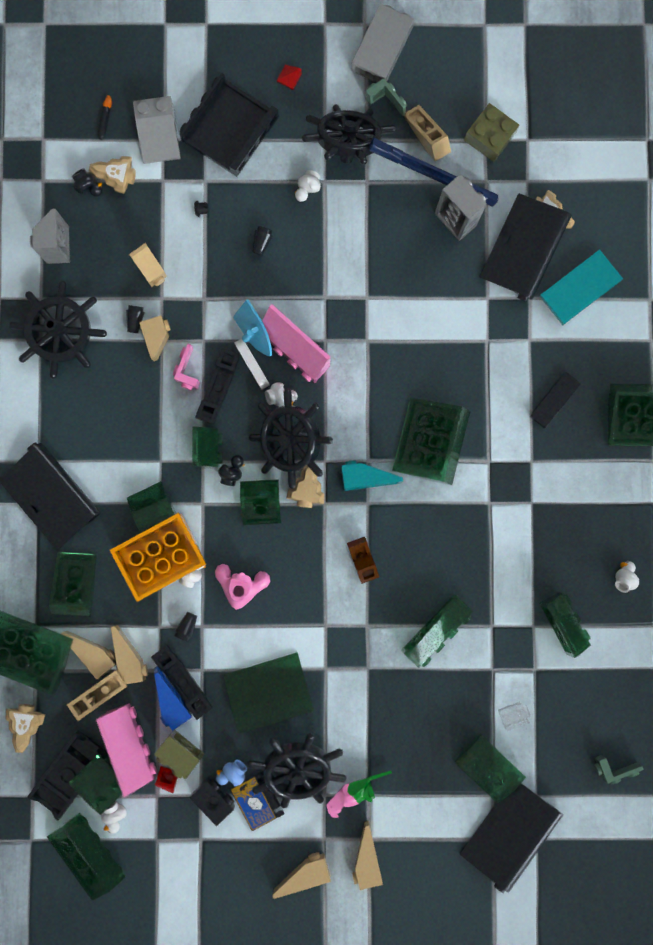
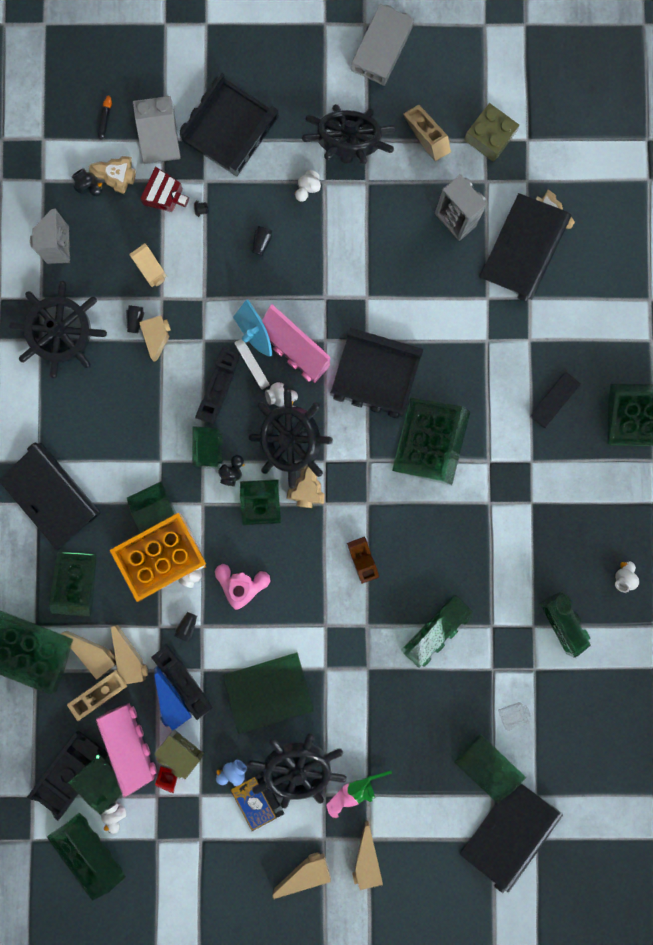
tan rock [6,704,45,753] -> none
bright pink bracket [173,344,200,391] -> none
black brick [189,777,235,827] -> none
red slope [277,65,302,90] -> none
teal slope [341,460,403,491] -> none
sand green bracket [365,78,407,116] -> none
dark blue piece [368,138,498,207] -> none
teal tile [539,249,623,326] -> none
sand green bracket [594,755,644,784] -> none
none -> dark red torso [140,167,189,212]
none -> black panel [330,327,423,419]

